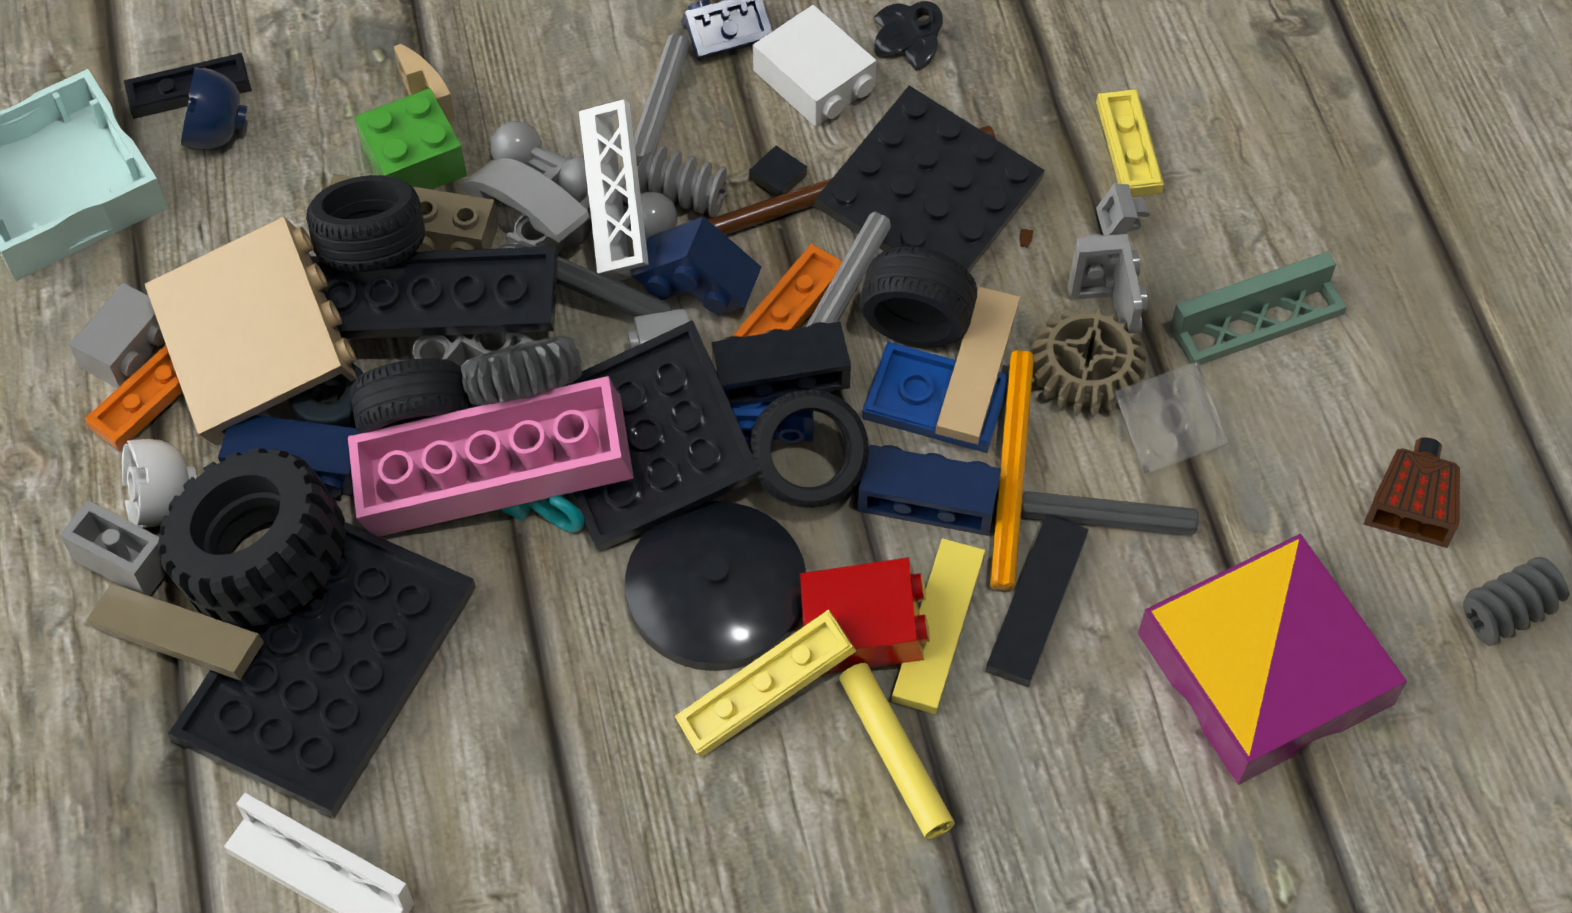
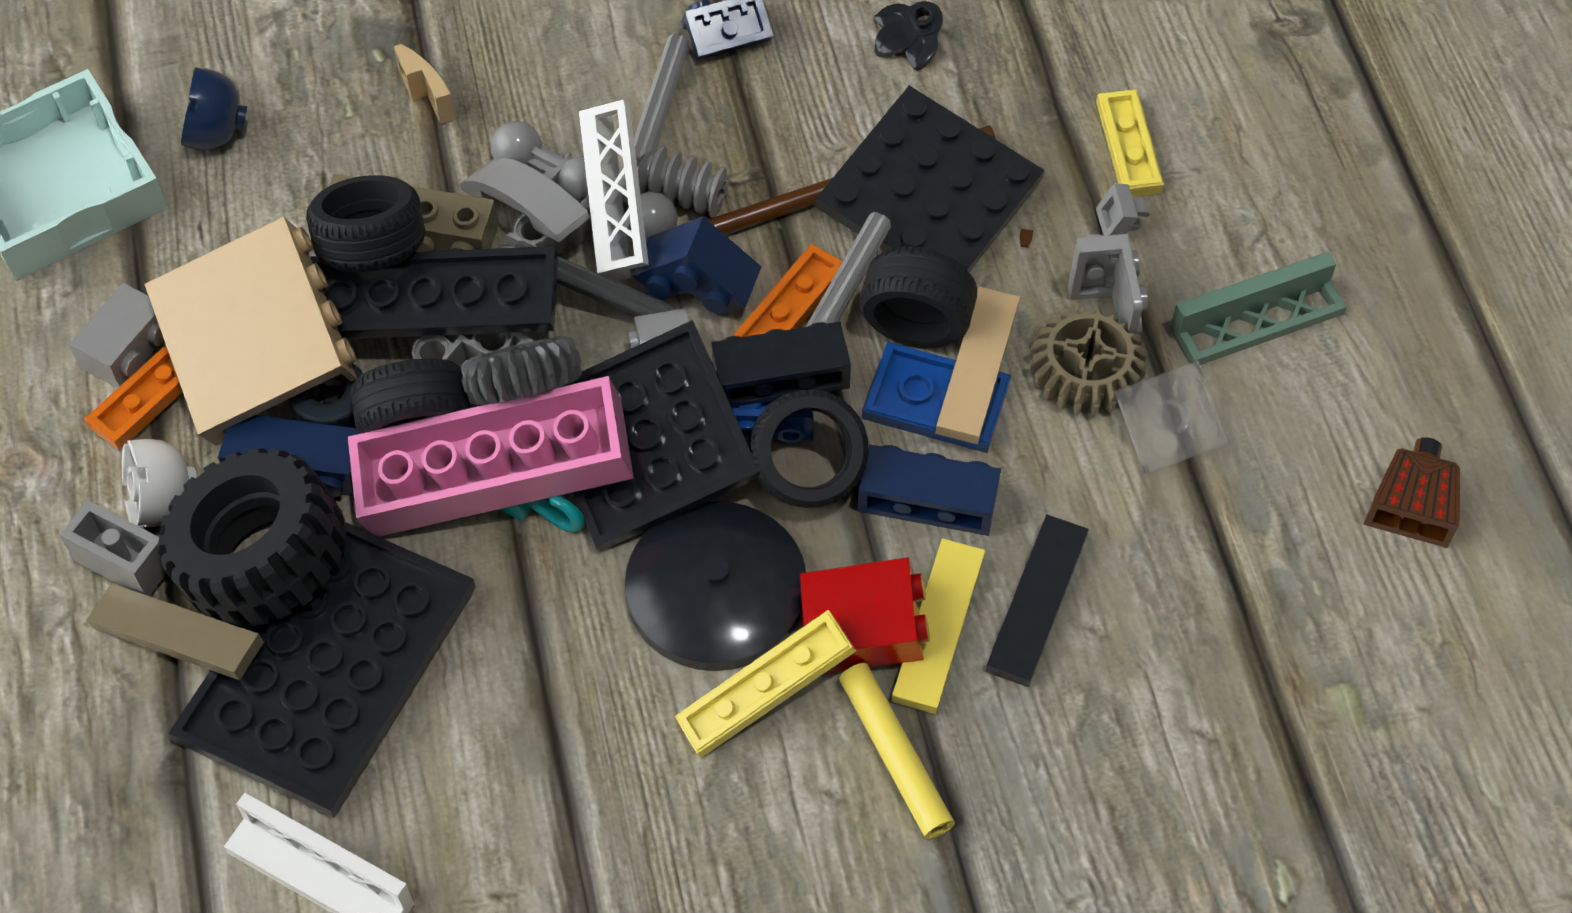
black tile [124,53,252,119] -> none
bright green brick [354,88,467,190] -> none
black tile [749,145,807,197] -> none
white brick [753,5,877,127] -> none
light orange axle [990,350,1034,591] -> none
dark grey axle [1021,491,1199,535] -> none
magenta tile [1138,533,1407,785] -> none
dark grey piece [1463,557,1570,646] -> none

